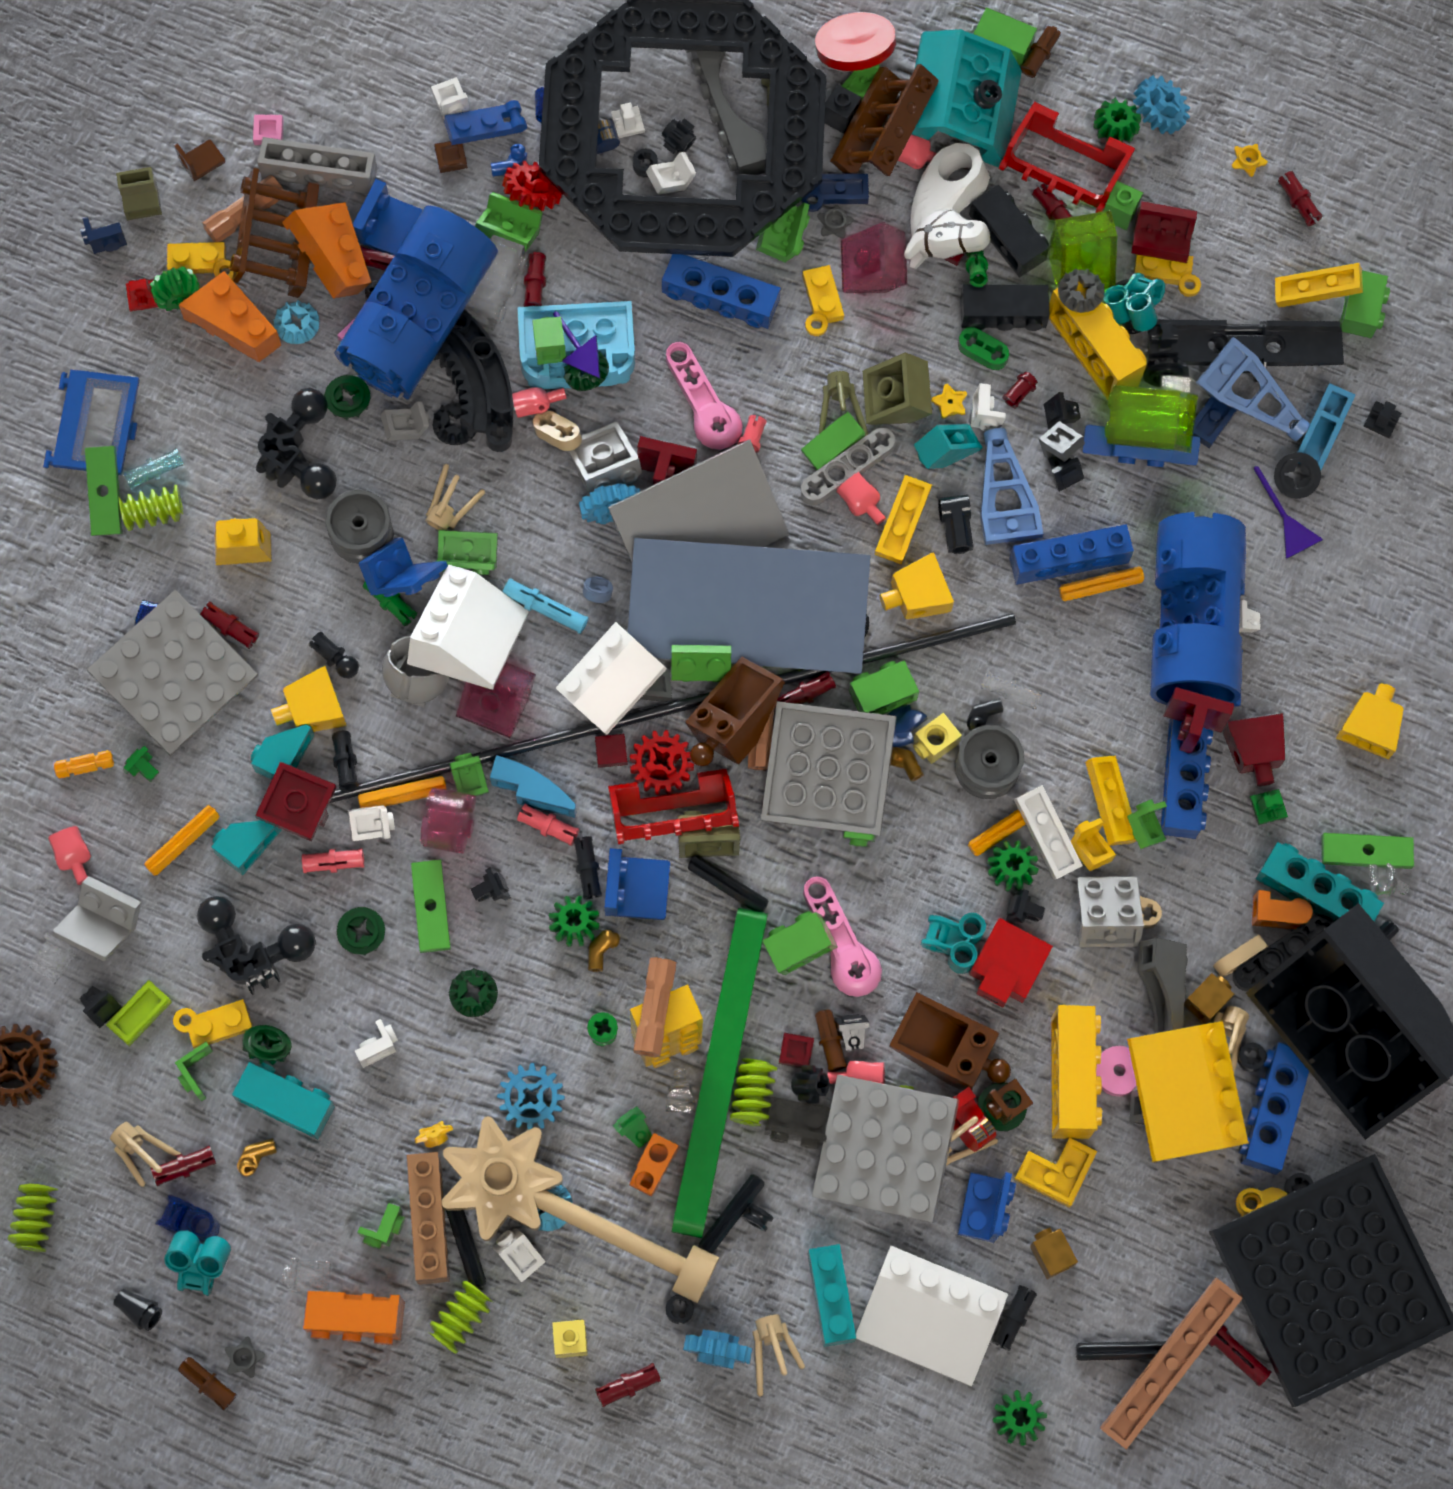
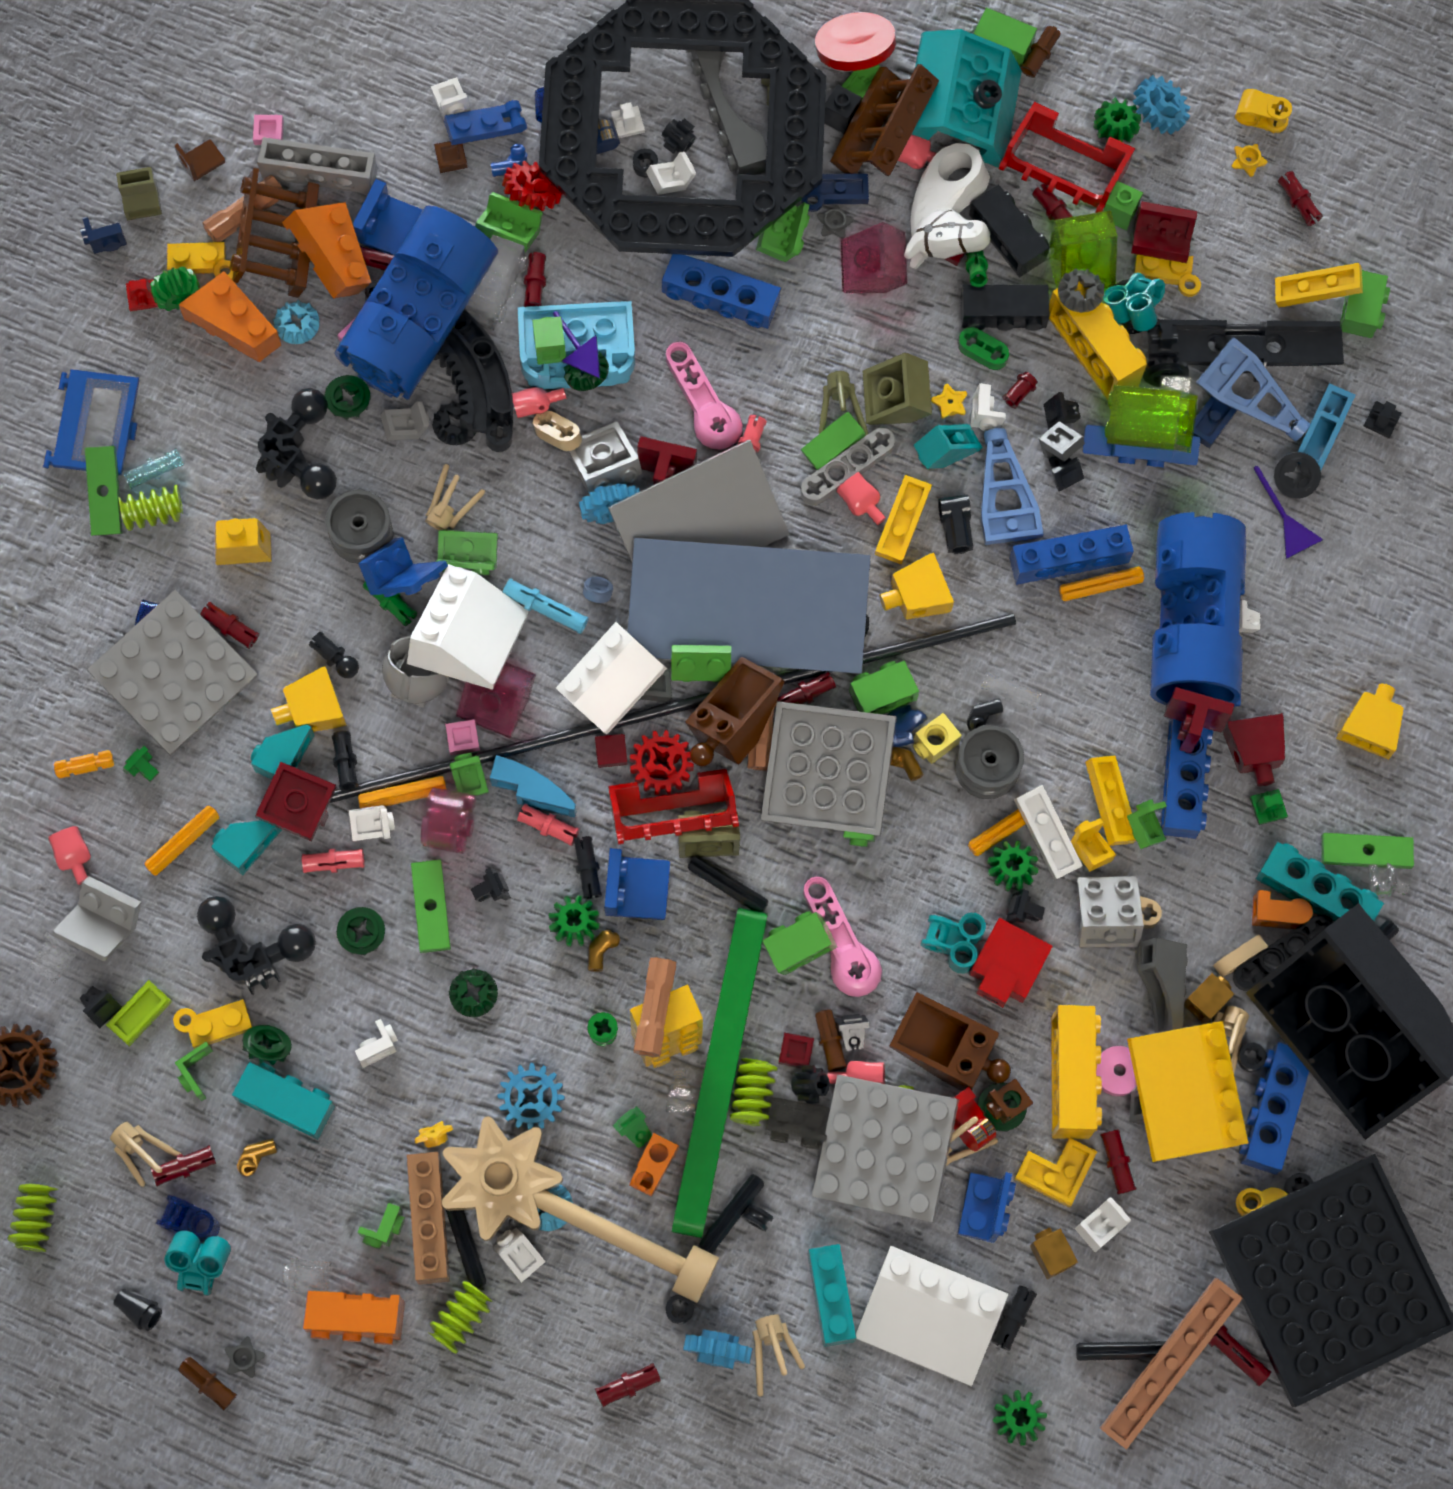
light yellow brick [552,1320,588,1358] -> none
yellow hinge [802,265,844,336] -> none
none -> bright pink plate [445,719,480,756]
none -> white bracket [1075,1197,1131,1252]
none -> dark red pin [1100,1129,1137,1195]
none -> yellow piece [1235,89,1292,133]

